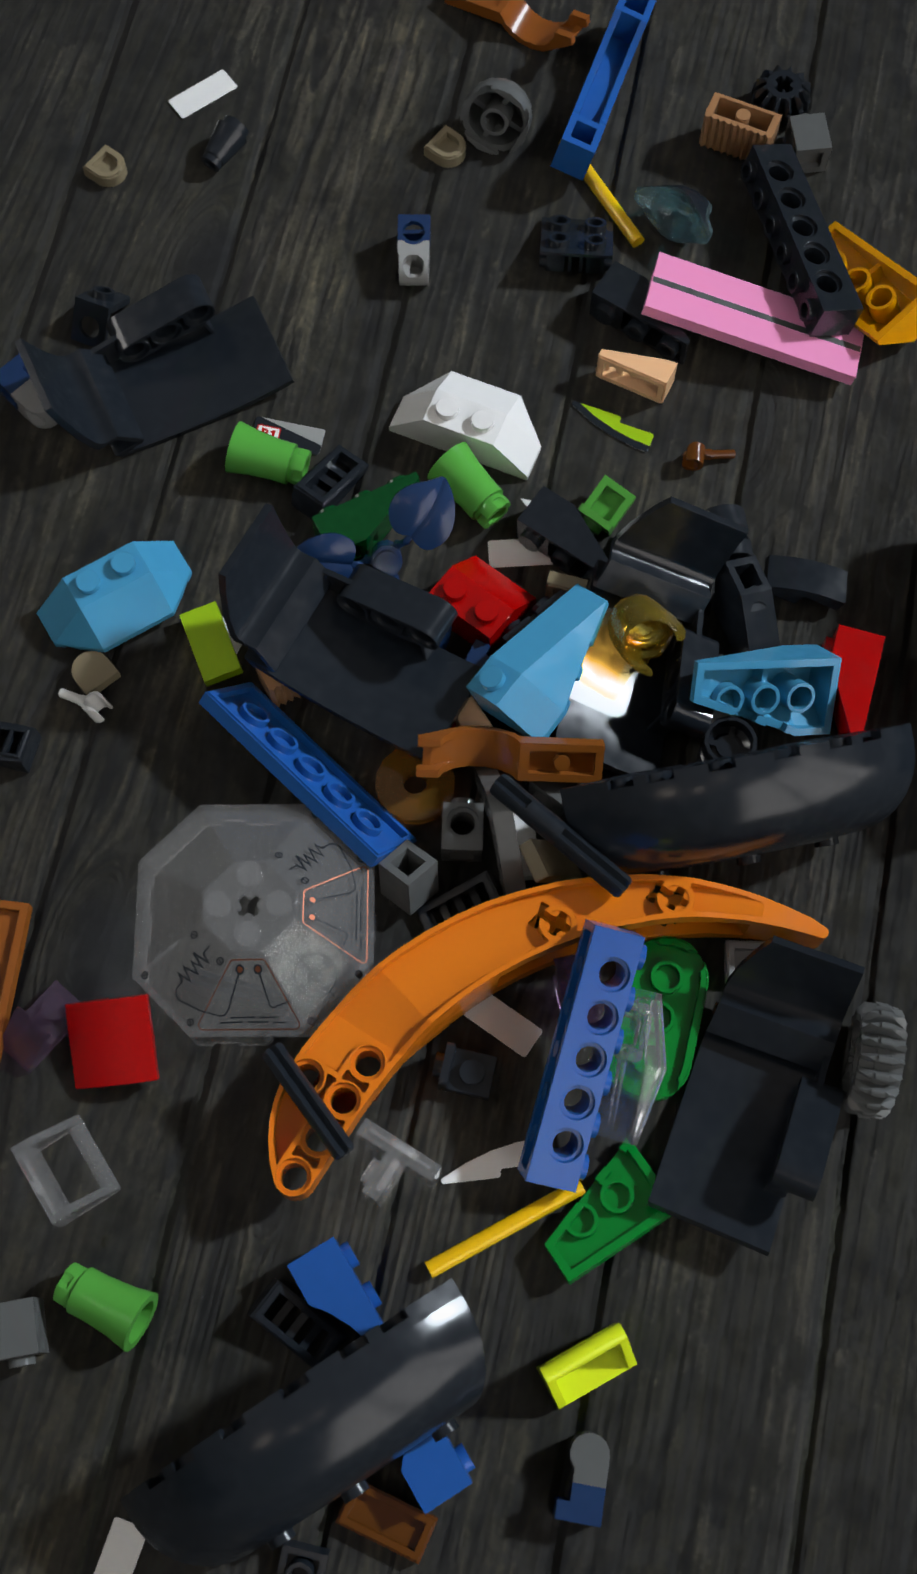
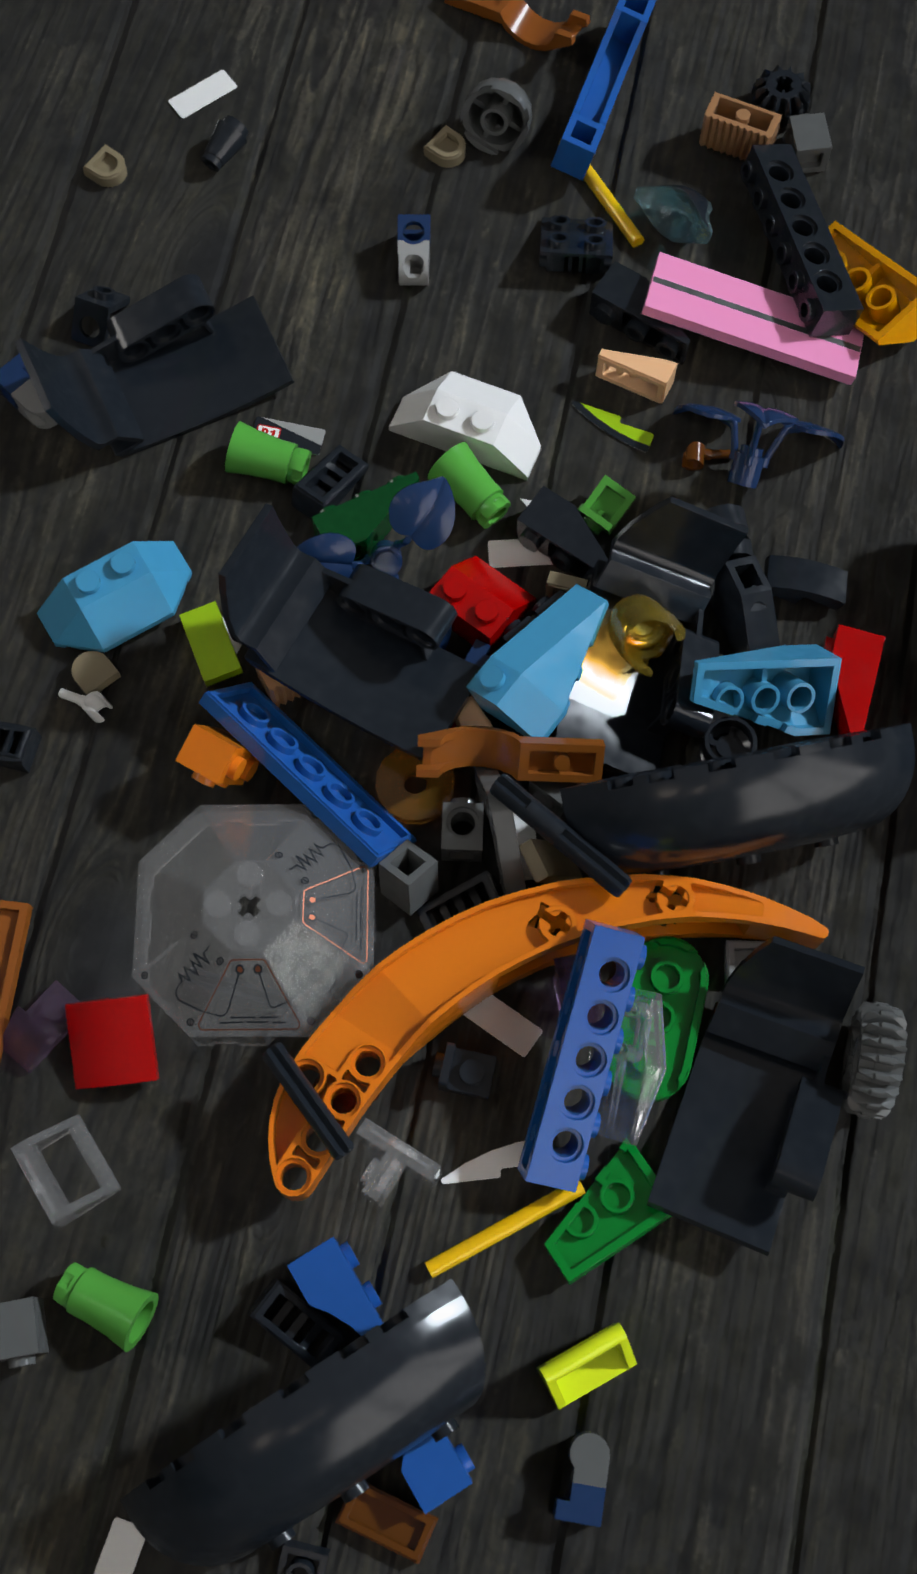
none -> orange brick [175,724,259,788]
none -> dark blue plant [673,401,845,489]

